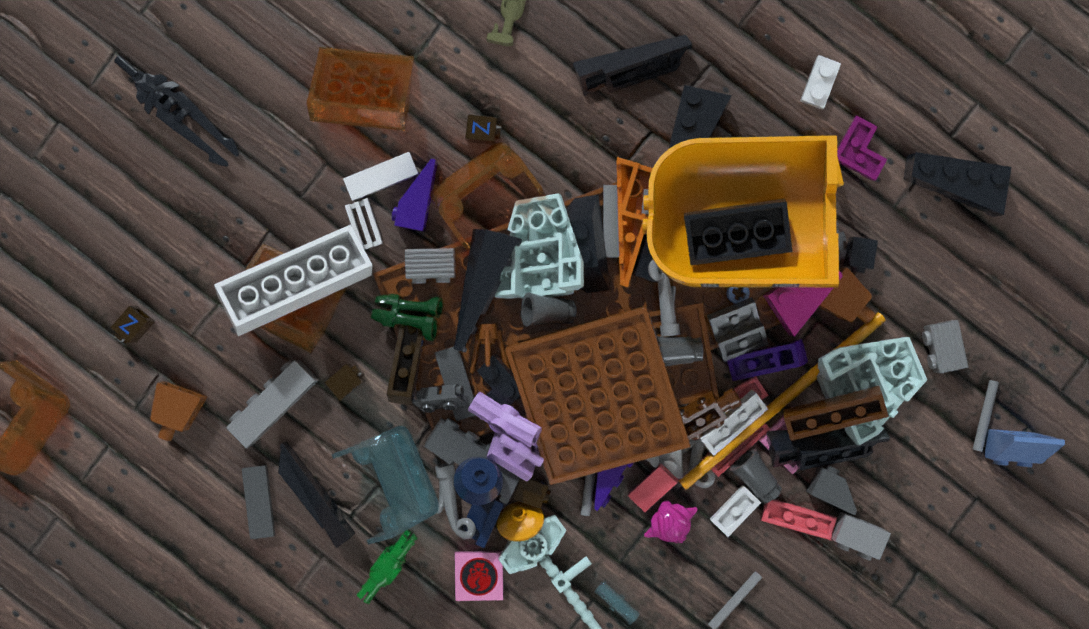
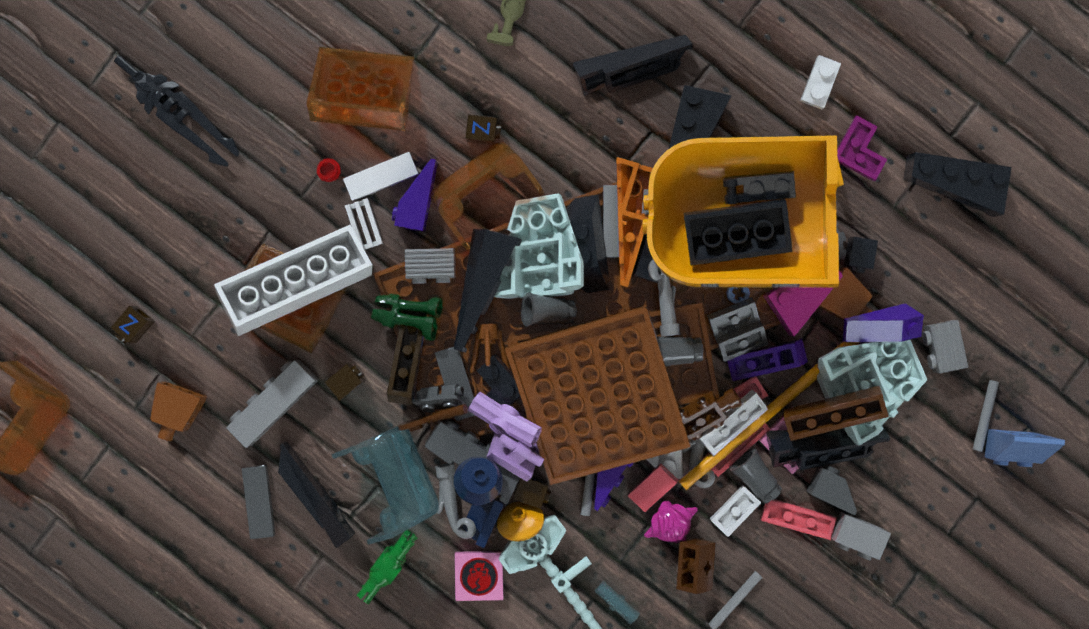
none -> red plate [317,158,341,182]
none -> reddish brown piece [398,404,468,432]
none -> reddish brown brick [676,538,716,594]
none -> black plate [723,171,796,204]
none -> dark purple slope [843,303,924,342]

